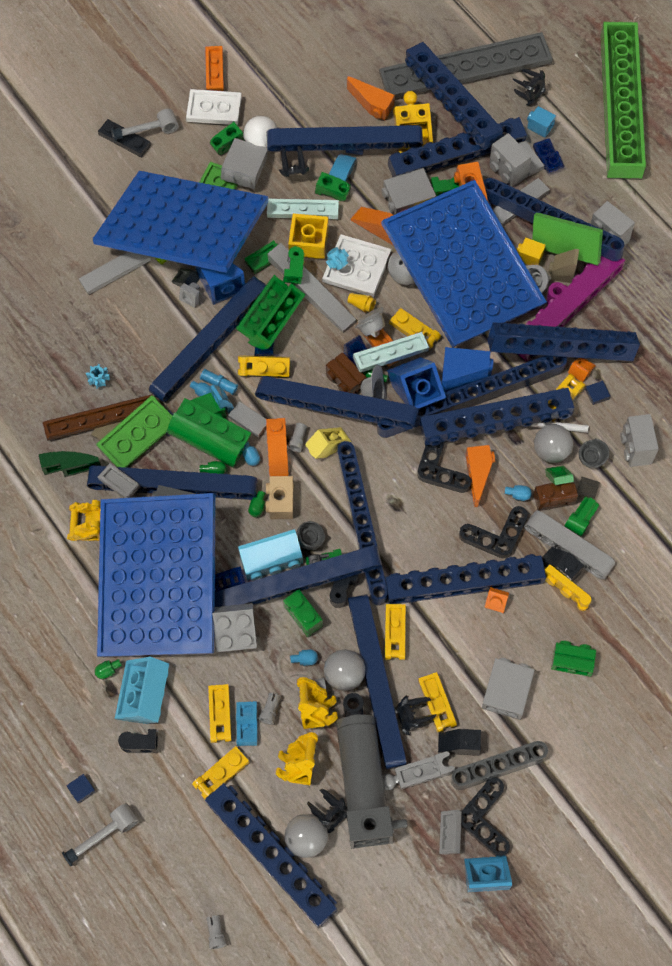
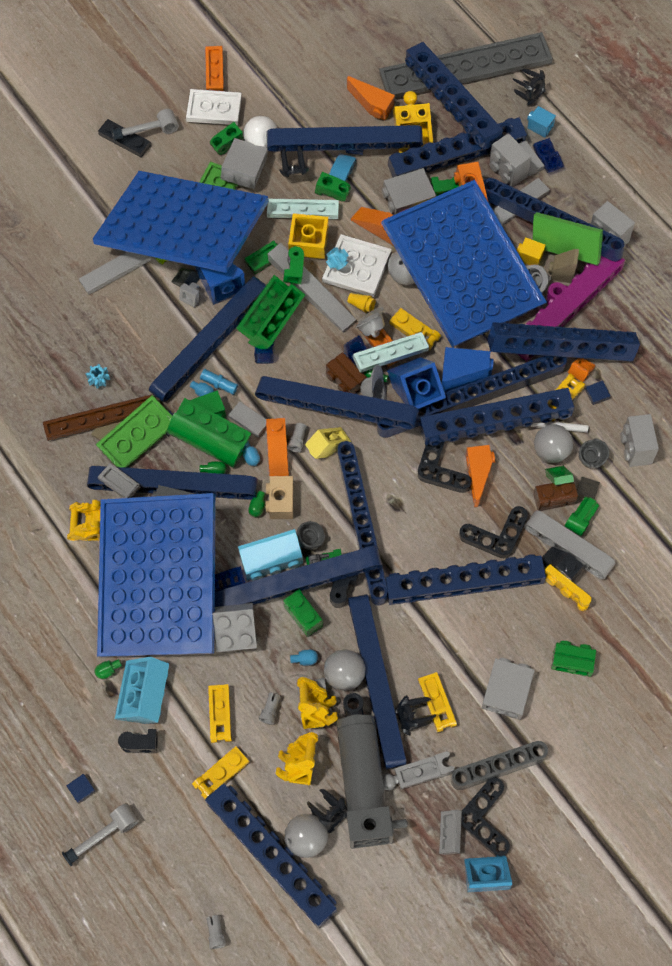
dark green slope [38,451,101,477] -> none
dark azure slope [210,385,234,414] -> none
dark azure slope [236,701,257,746] -> none
yellow plate [238,355,290,377] -> none
yellow plate [385,604,406,660] -> none
black slope [438,729,481,756] -> none
orange plate [484,587,509,613] -> none
dark azure cylinder [504,485,532,501] -> none
bright green brick [601,22,646,178] -> none

